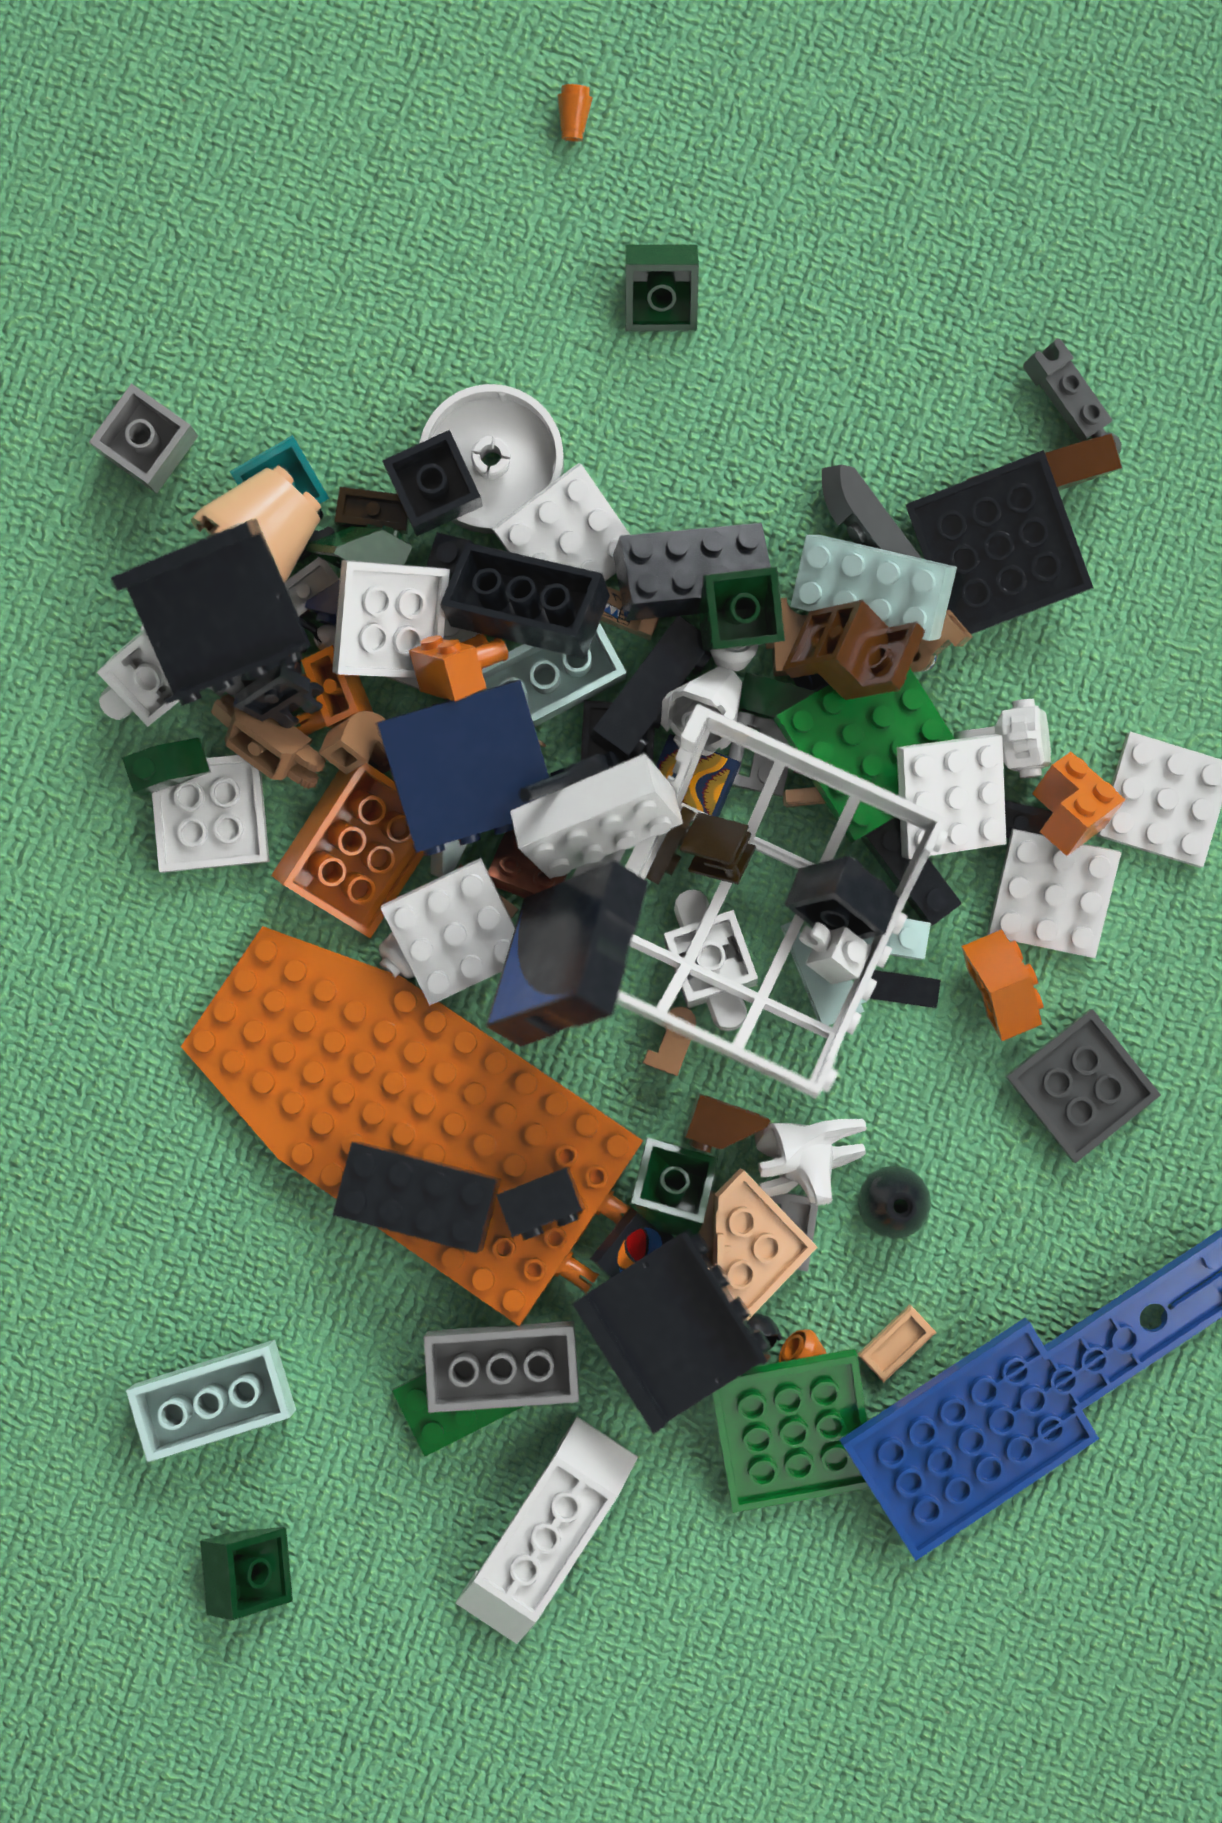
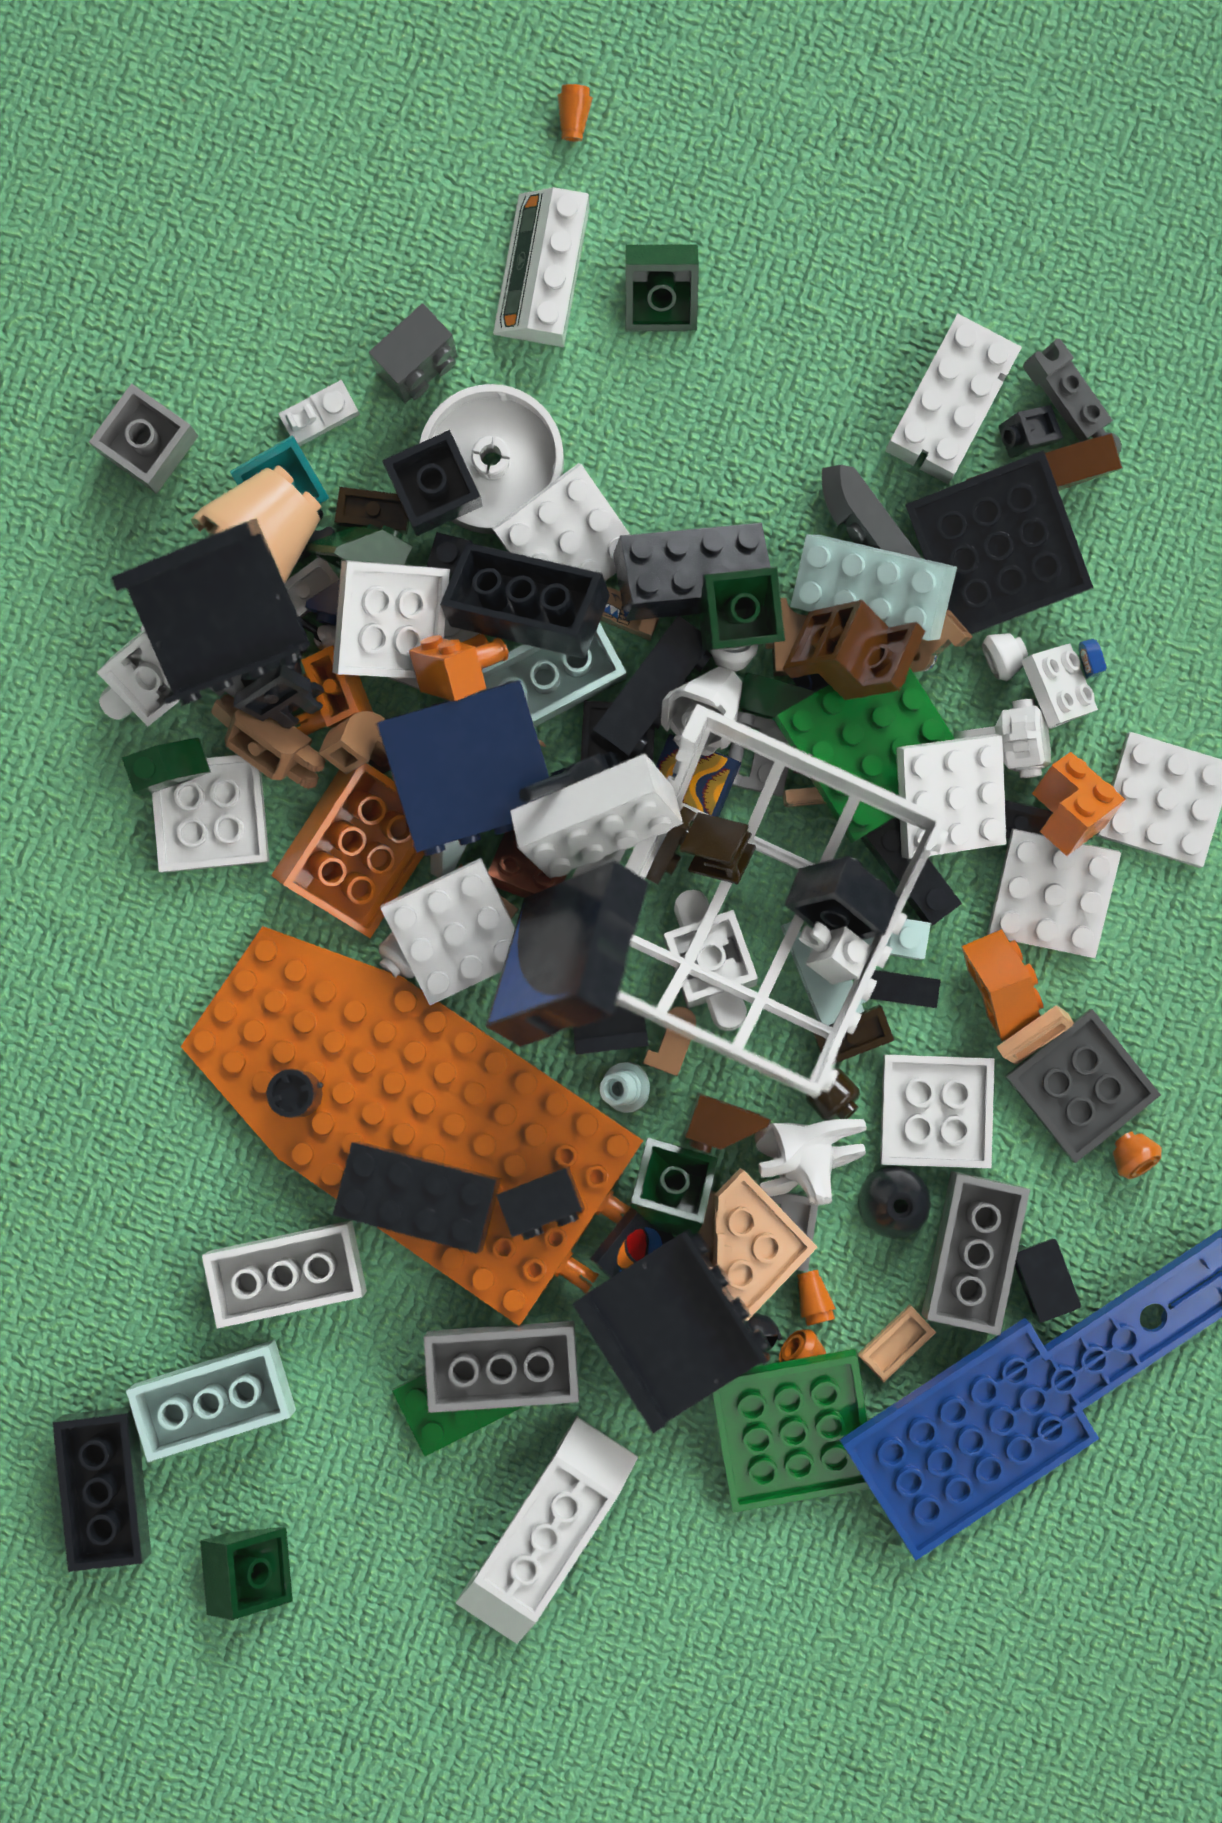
none -> black brick [52,1407,151,1572]
none -> white brick [202,1220,367,1328]
none -> black piece [266,1069,323,1118]
none -> white plate [278,380,360,446]
none -> dark grey brick [369,303,457,404]
none -> white slope [493,187,589,347]
none -> black panel [573,1005,649,1055]
none -> light aqua piece [600,1062,650,1113]
none -> orange cone [797,1270,836,1326]
none -> dark brown head [806,1068,860,1121]
none -> dark brown plate [812,1005,894,1064]
none -> white plate [880,1054,994,1168]
none -> white piece [885,314,1022,484]
none -> light grey brick [921,1171,1030,1336]
none -> white cone [982,633,1028,681]
none -> light nougat tile [997,1005,1074,1065]
none -> black bracket [998,405,1063,458]
none -> black panel [1015,1238,1081,1323]
none -> white plate [1021,643,1098,729]
none -> blue tile [1079,638,1107,679]
none -> orange cone [1113,1132,1162,1179]

